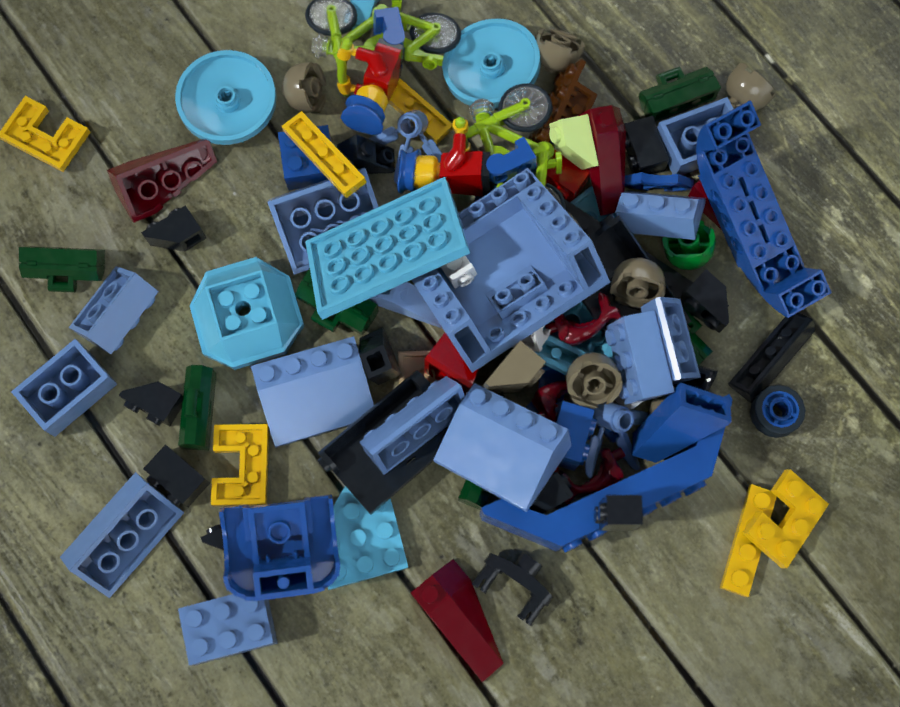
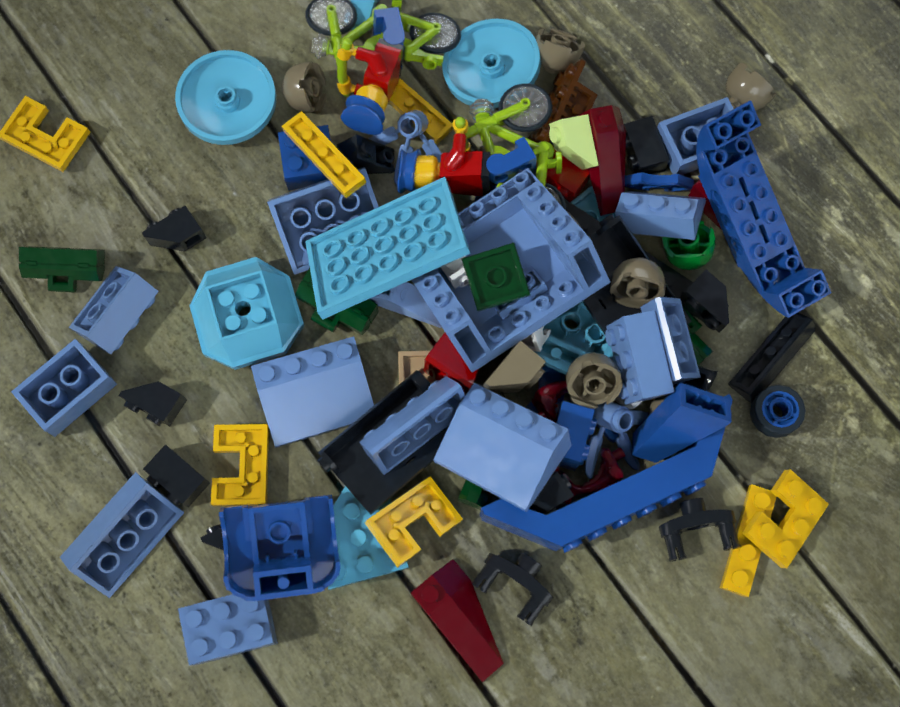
dark red wedge [107,139,217,223] -> none
dark green piece [178,365,217,451] -> none
black slope [359,327,402,385] -> none
dark red animal [545,292,622,346] -> none
black brick [594,495,643,531] -> none
dark green piece [638,67,721,122] -> none
none -> yellow plate [365,476,463,568]
none -> dark green tile [462,242,530,312]
none -> black connector [659,498,741,562]

